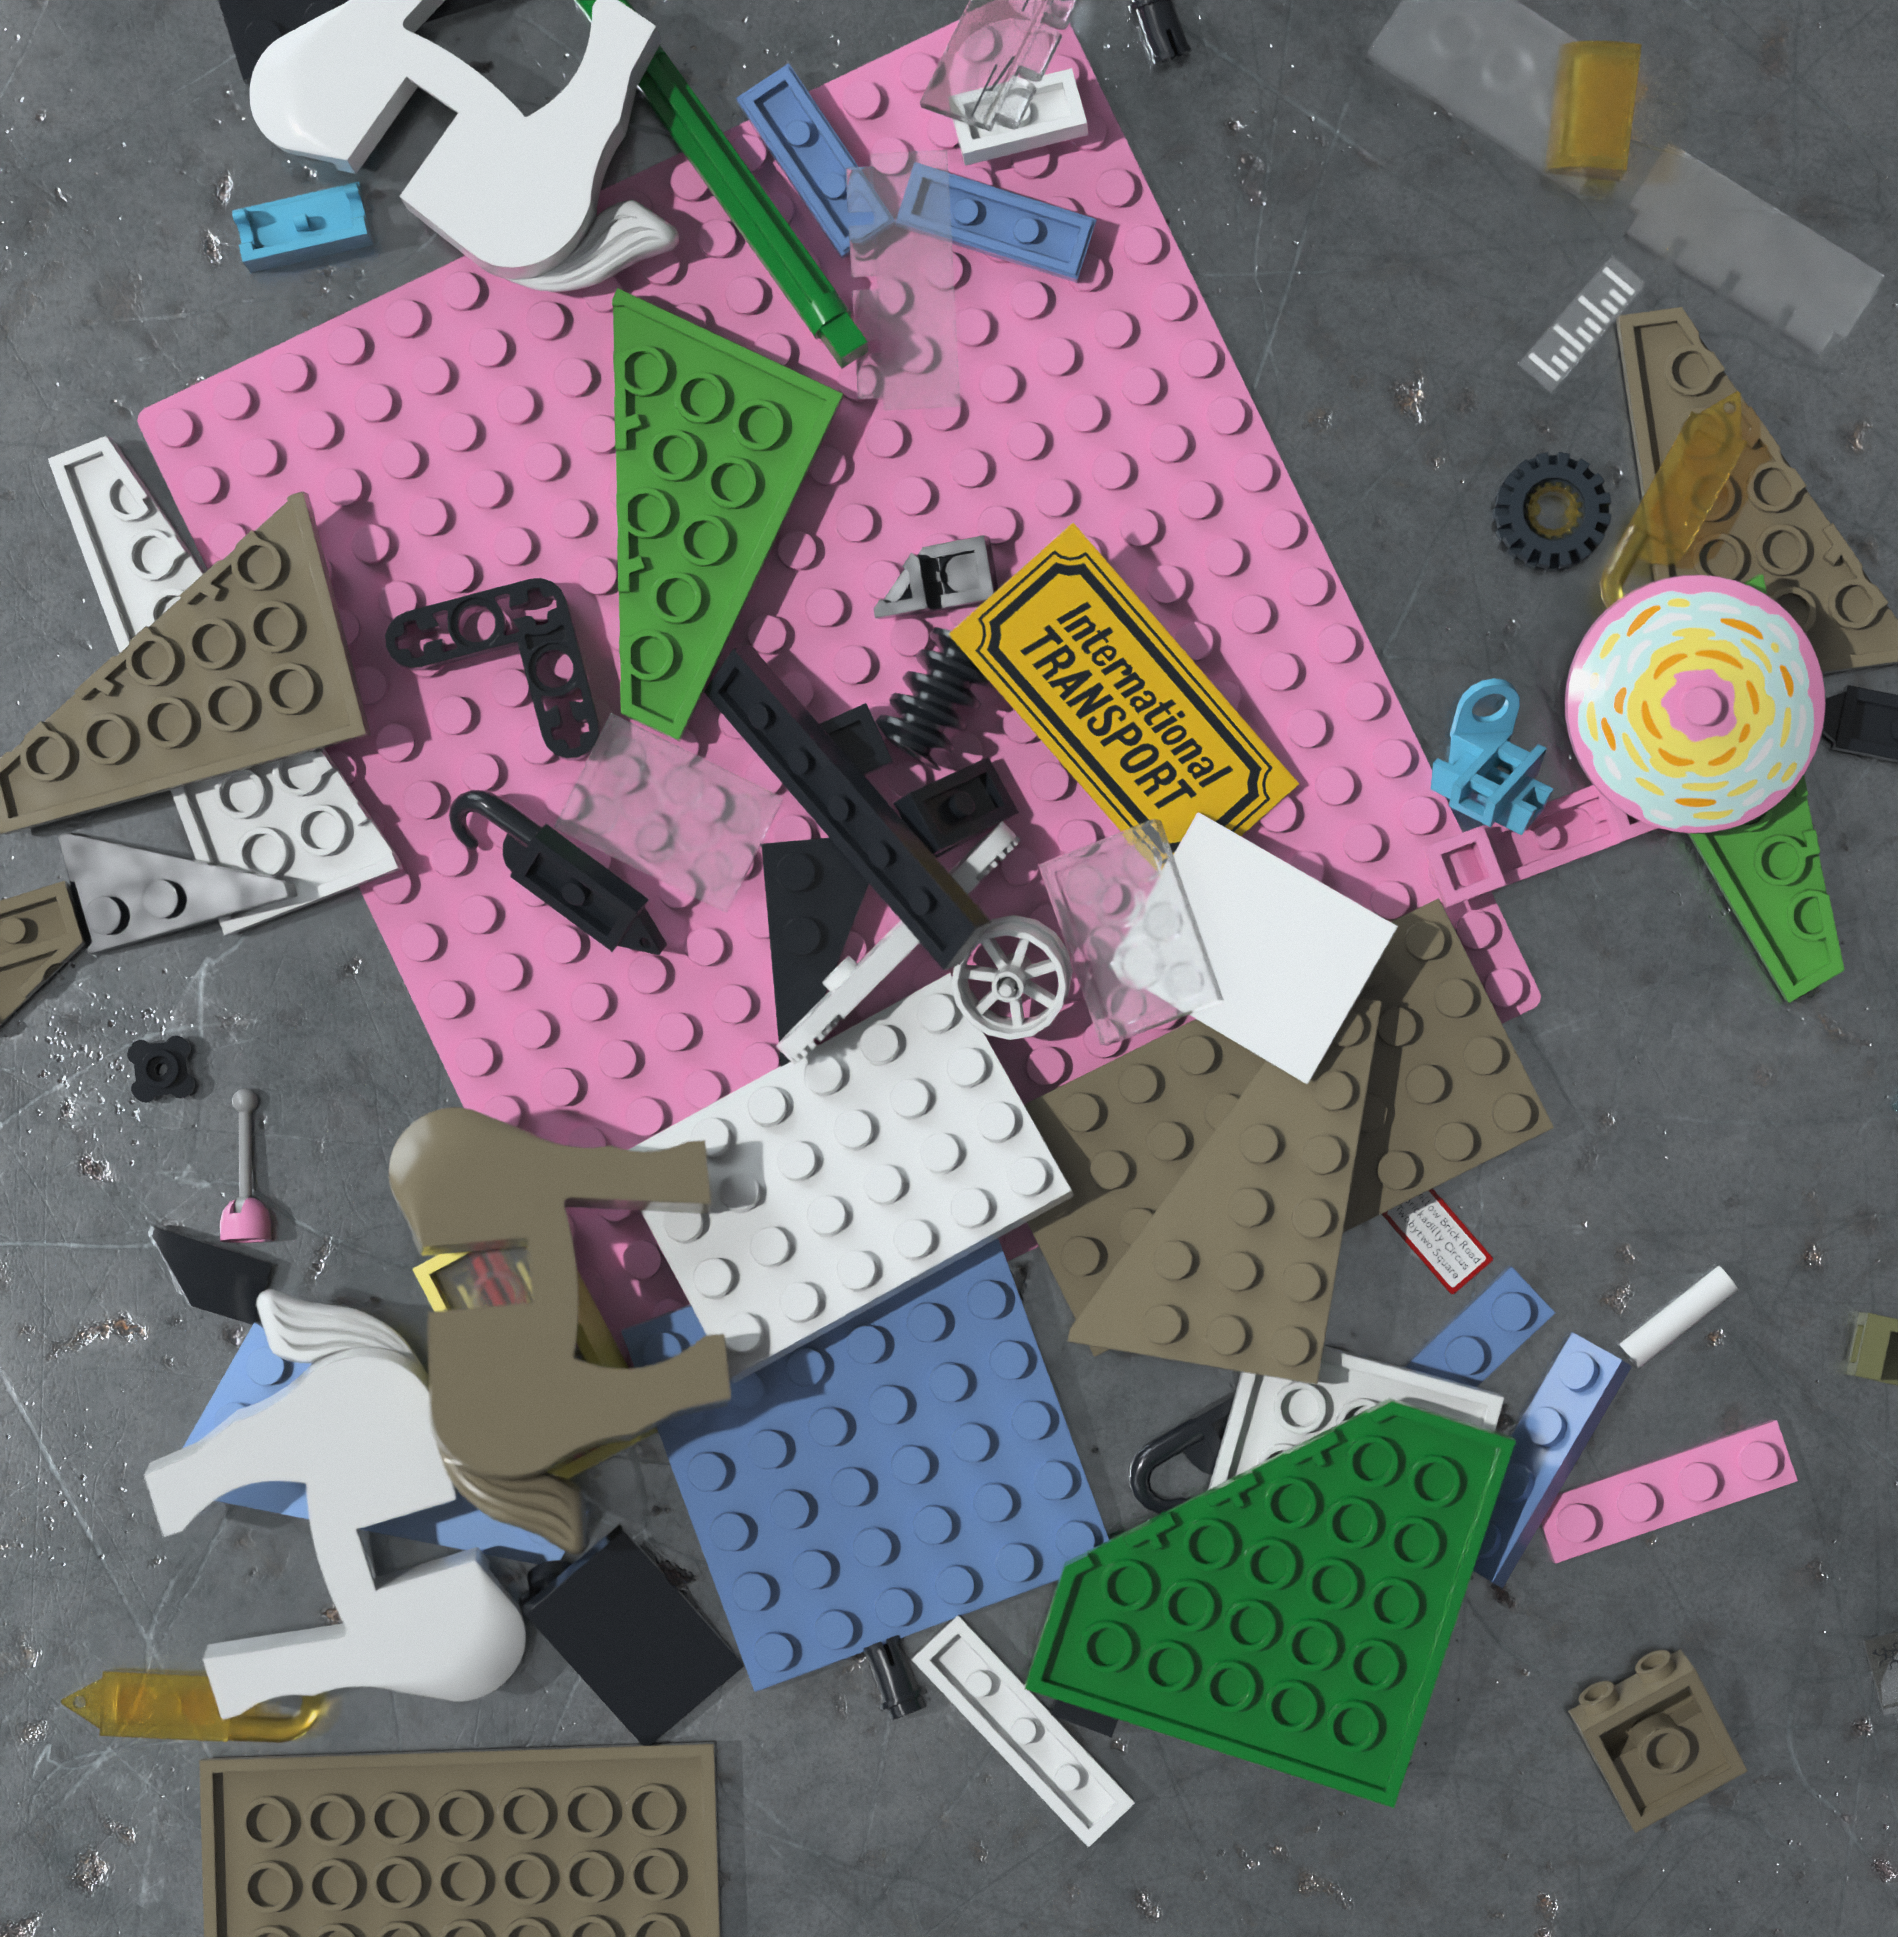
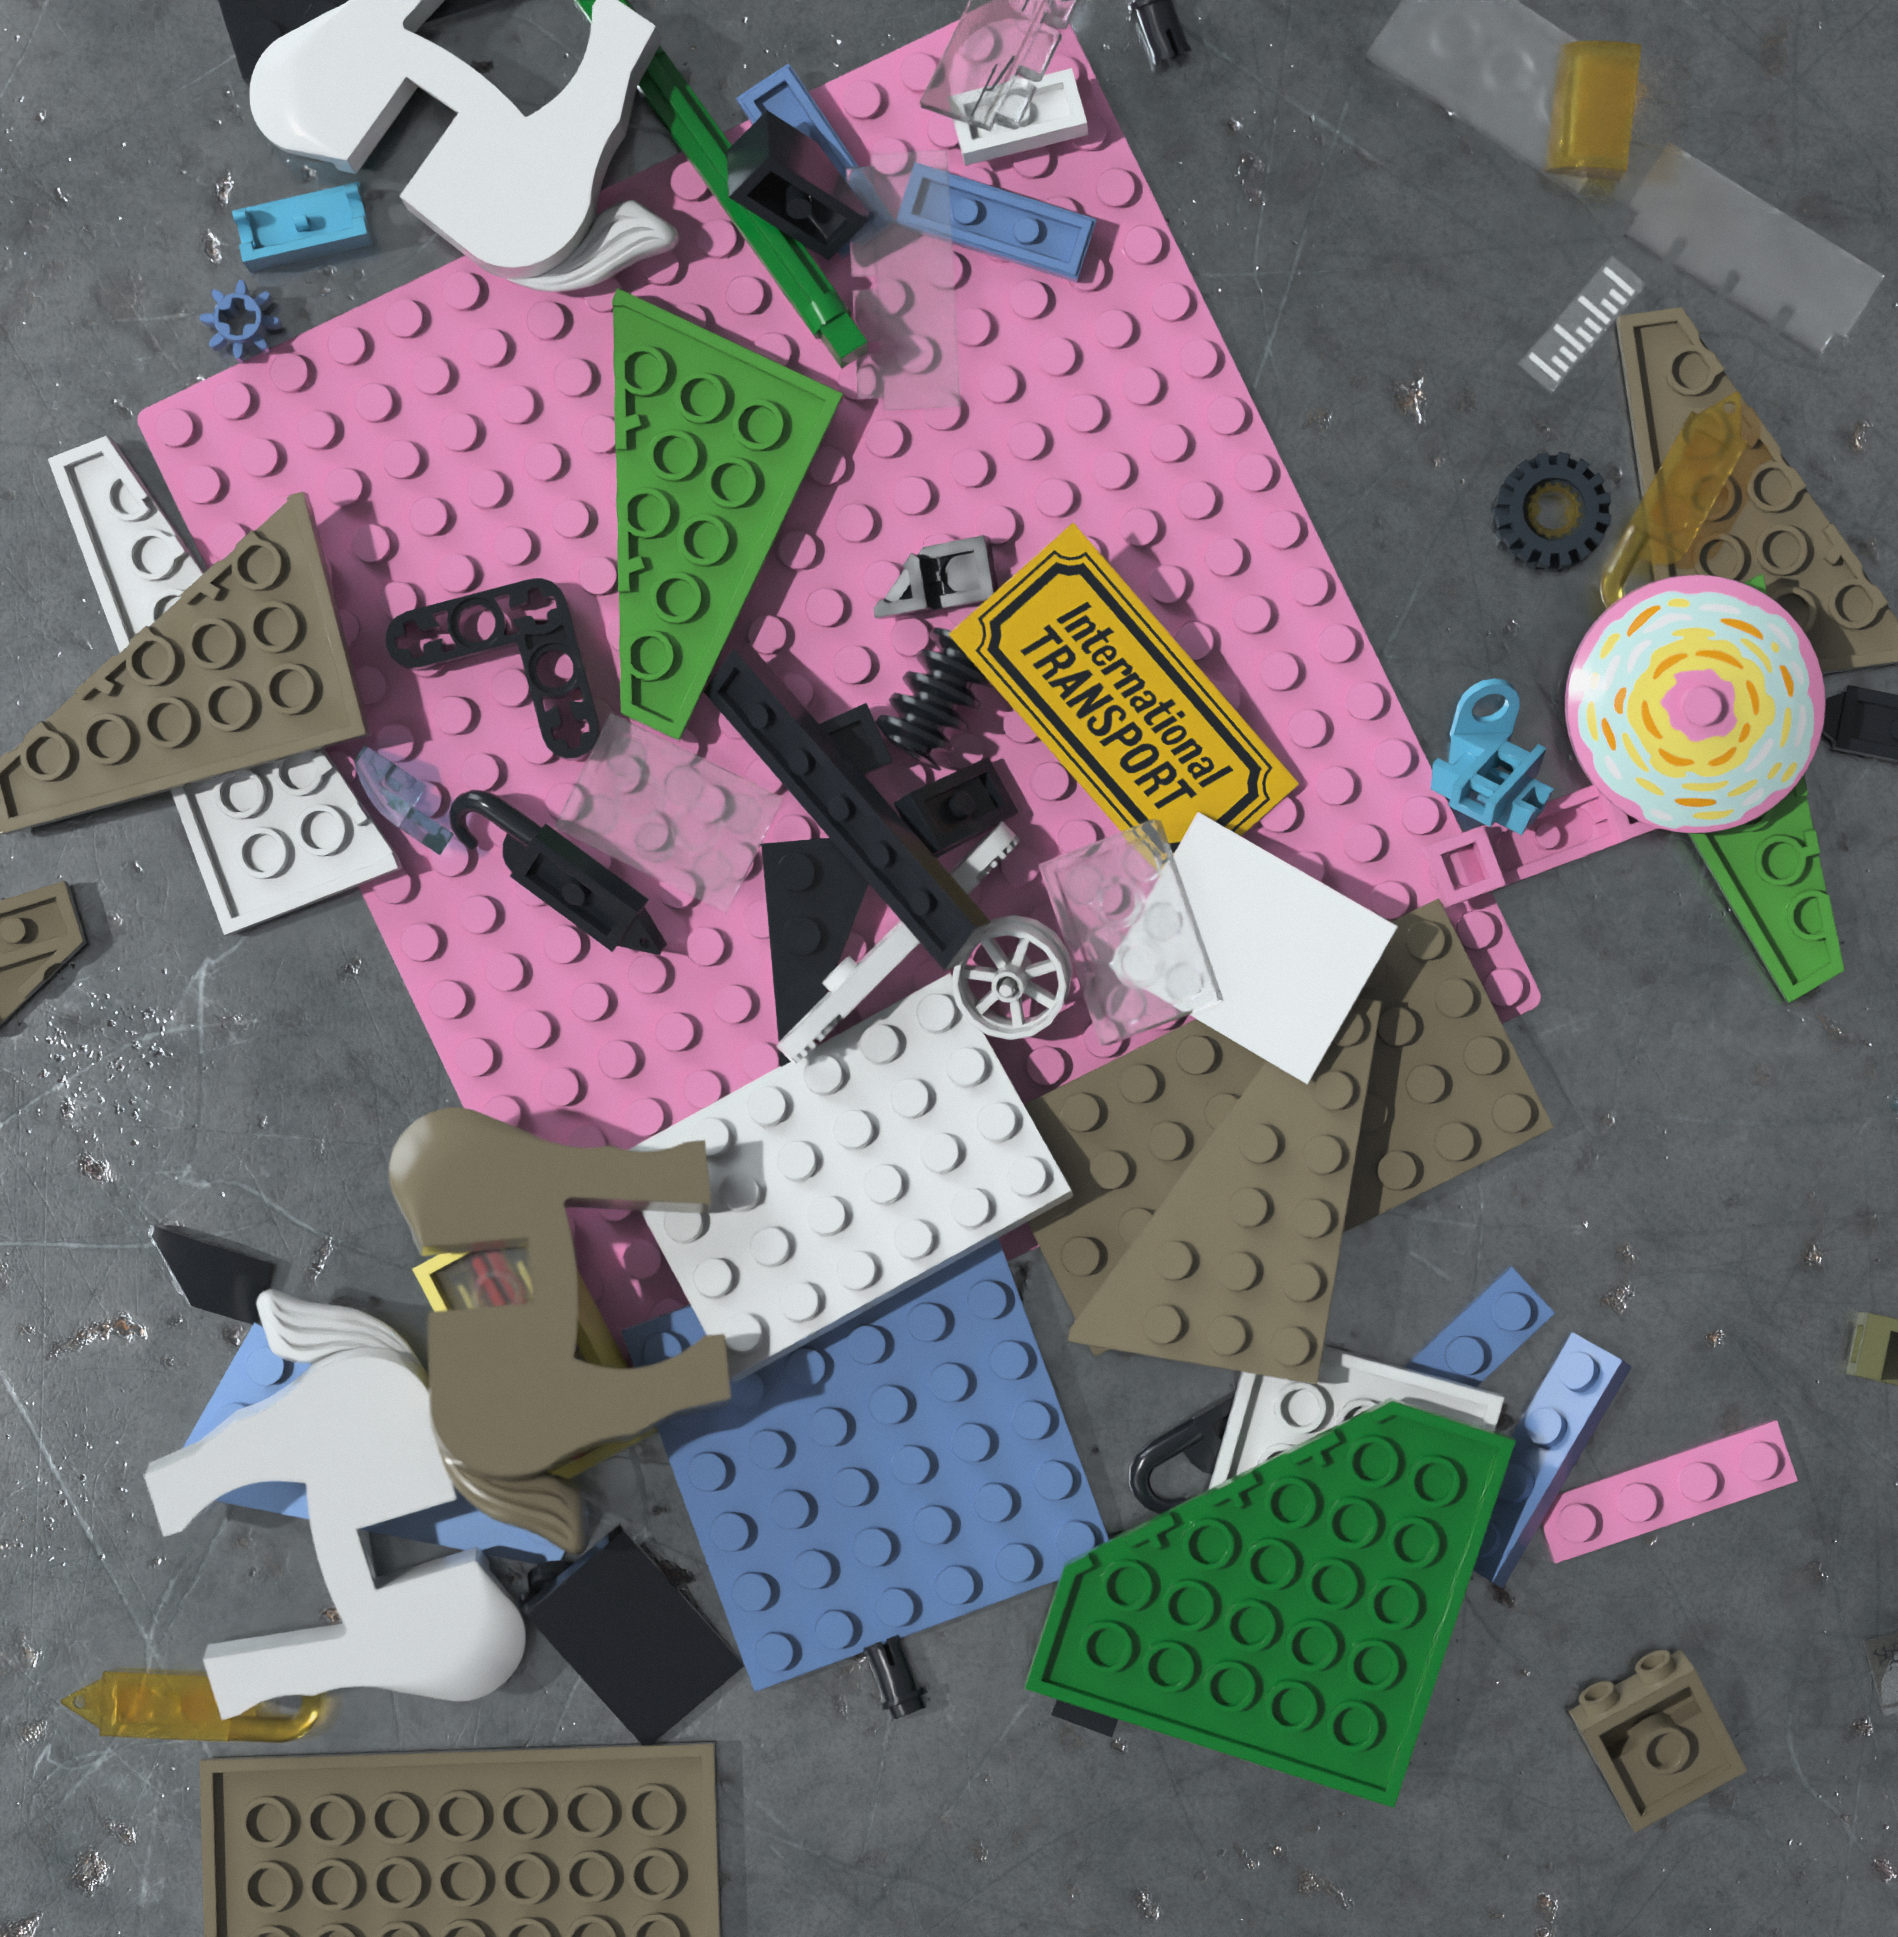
wing [58,833,298,954] -> none
black plate [127,1036,195,1103] -> none
hinge [220,1088,272,1243] -> none
white plate [911,1615,1135,1848] -> none
white sticker [1382,1188,1493,1295] -> none
white piece [1618,1266,1739,1370] -> none
none -> medium blue gear [199,280,282,363]
none -> clear light blue slope [354,745,454,855]
none -> black slope [727,110,869,261]

